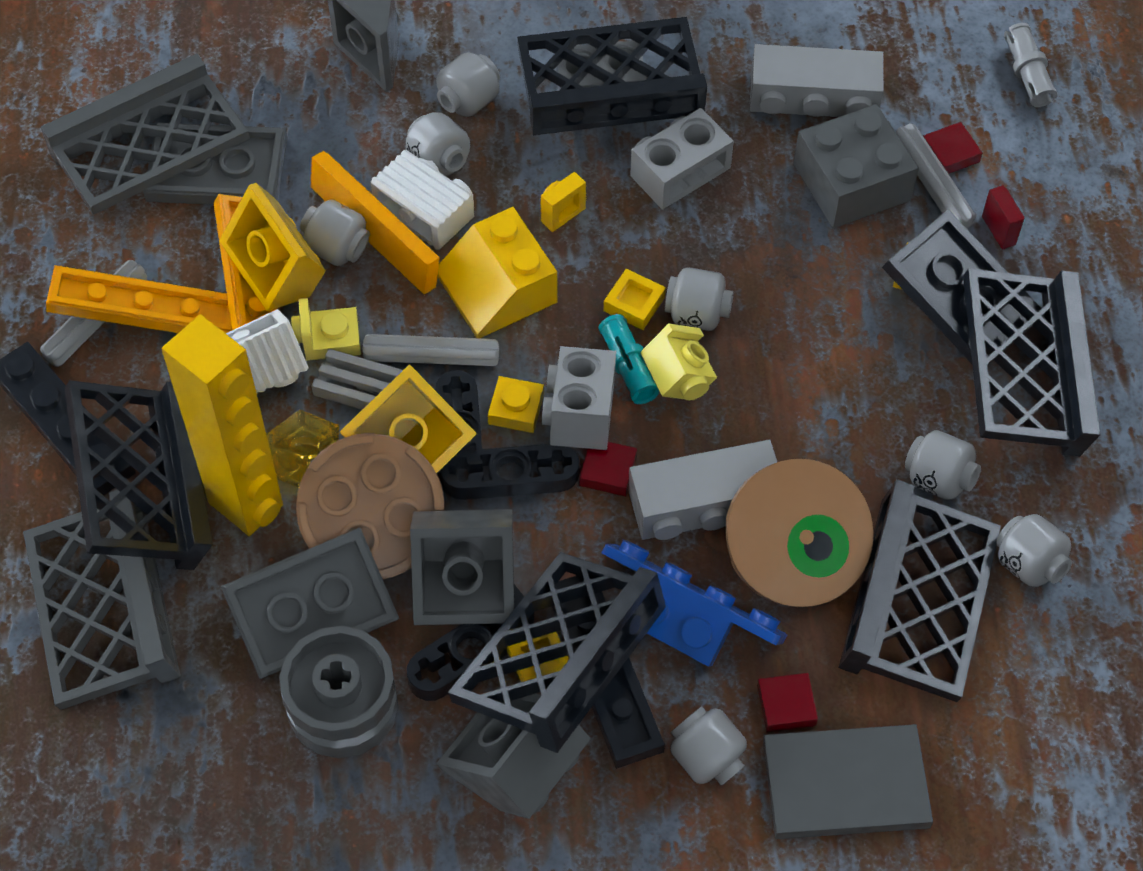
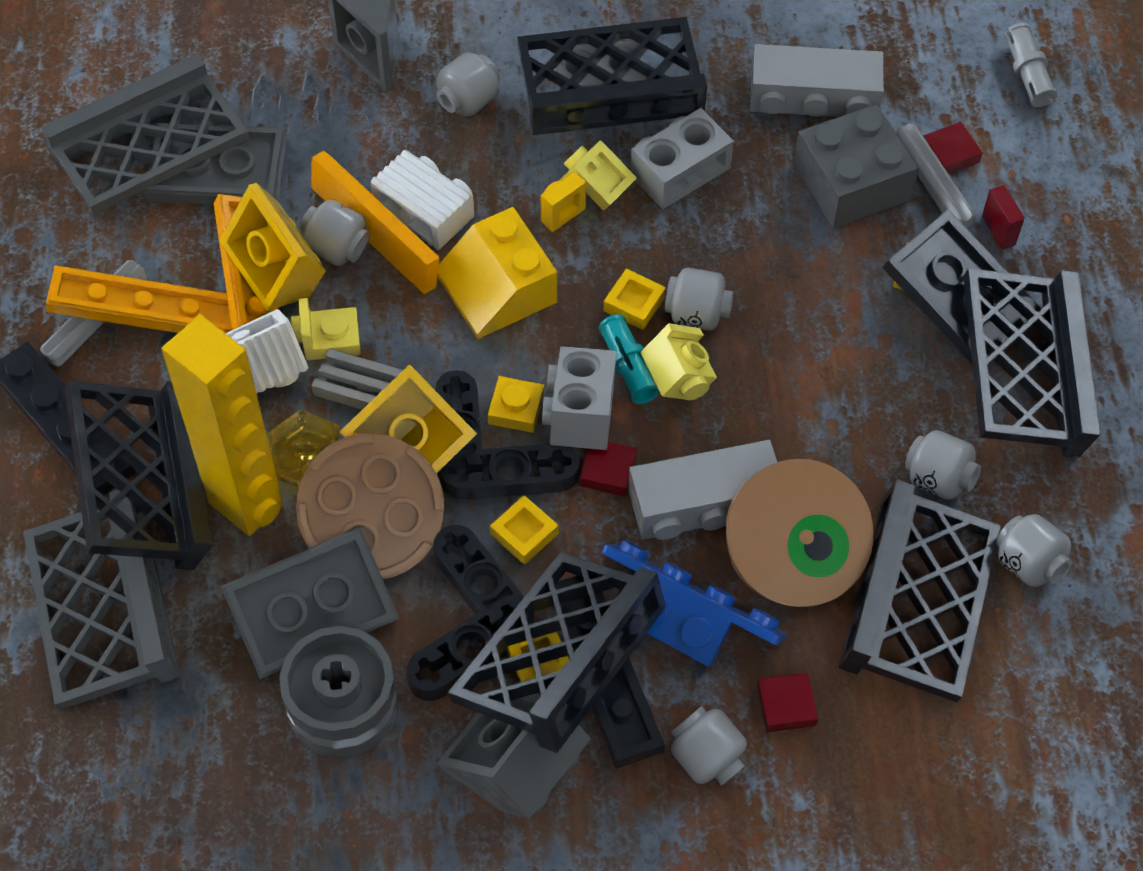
light grey axle [362,334,500,366] -> none
light grey head [406,112,470,176] -> none
dark grey slope [410,509,514,625] -> none
dark grey tile [763,724,933,839] -> none
none -> yellow plate [490,495,559,565]
none -> light yellow bracket [559,140,637,211]

